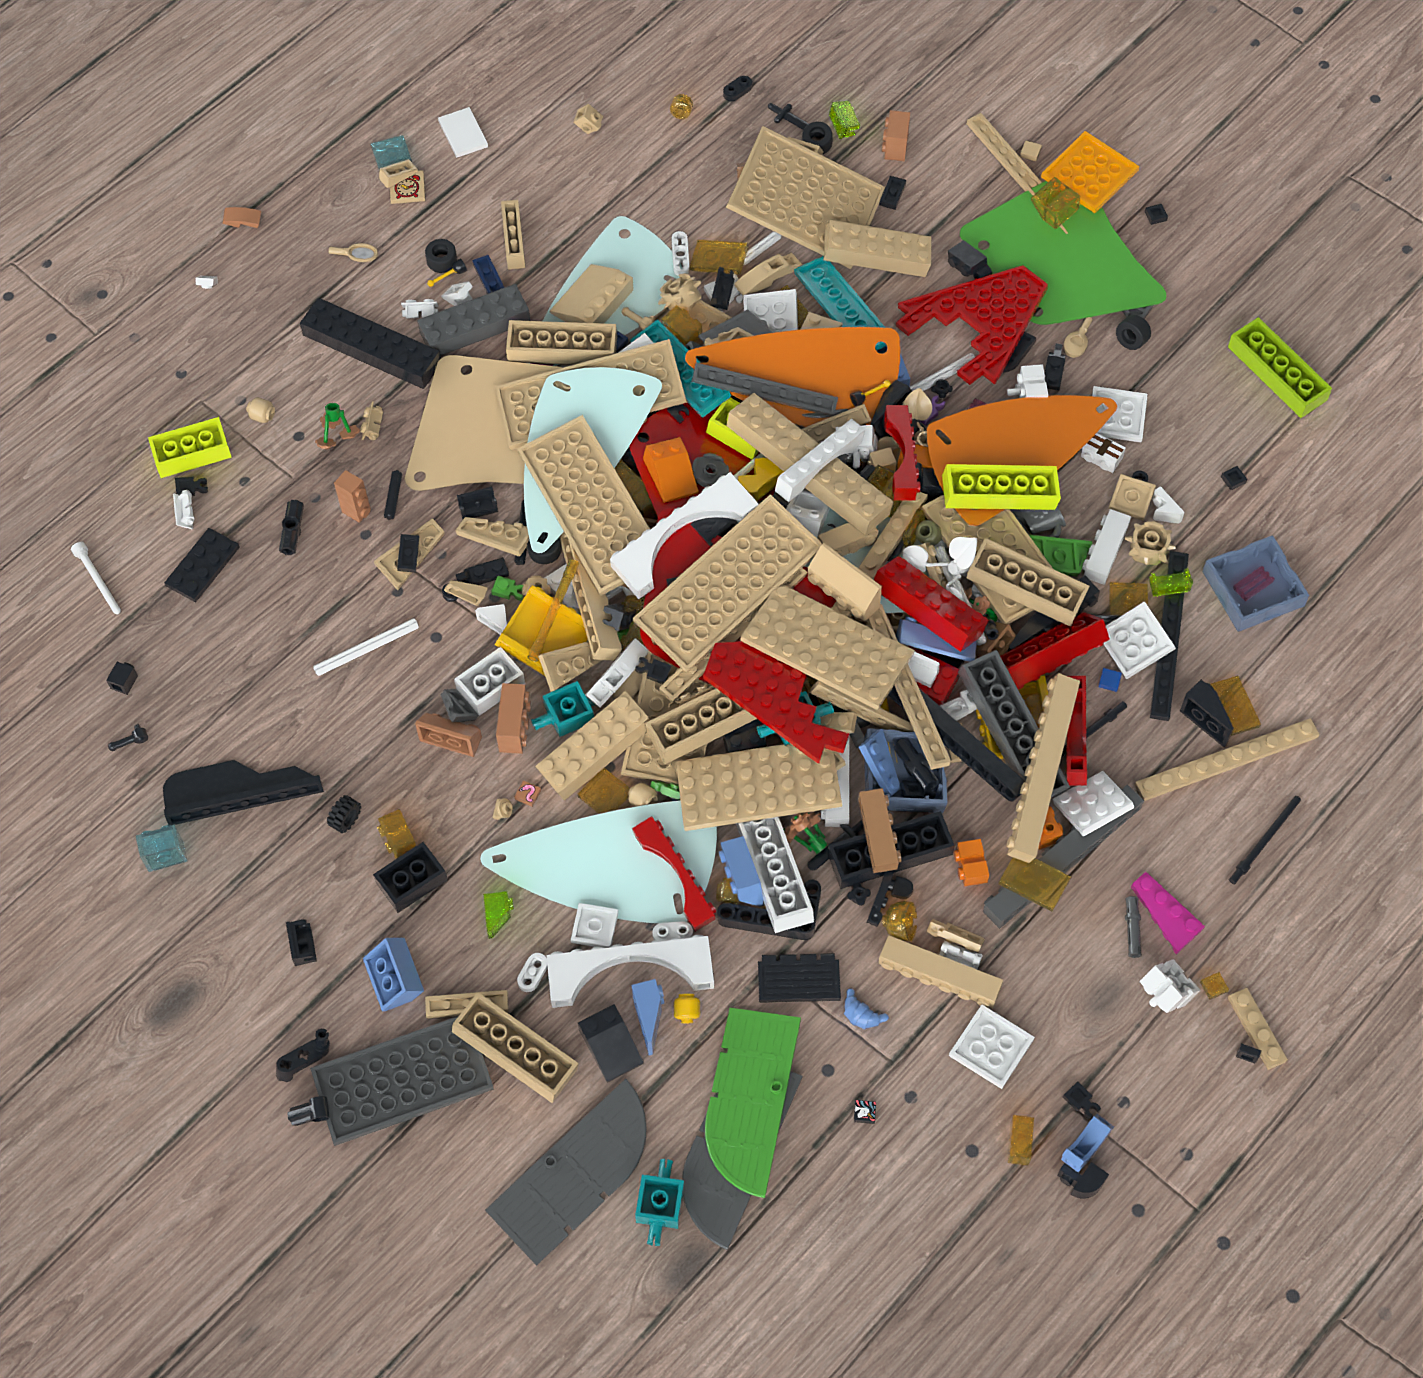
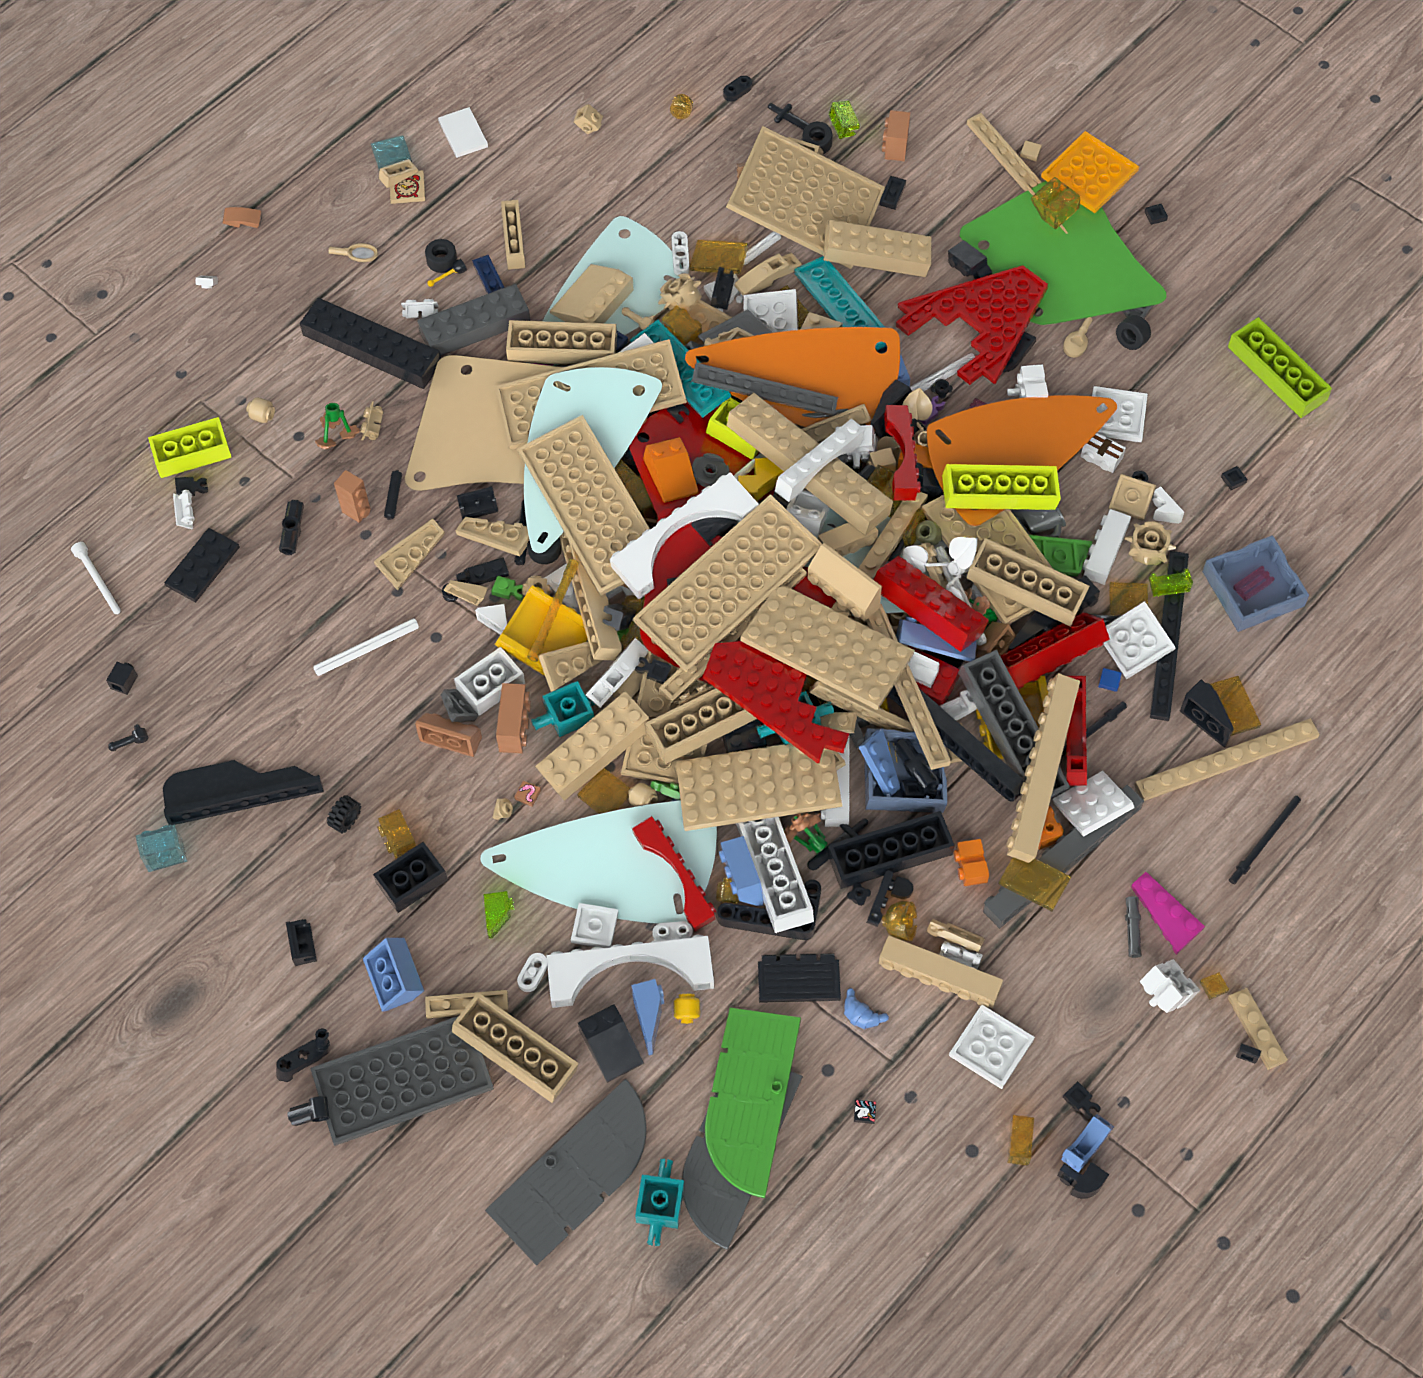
black plate [397,534,420,573] -> none
white slope [441,281,473,306] -> none
hinge [850,380,891,407] -> none
medium nougat brick [858,788,901,873] -> none
black pin [983,613,999,640] -> none
black hinge [1044,343,1066,391] -> none

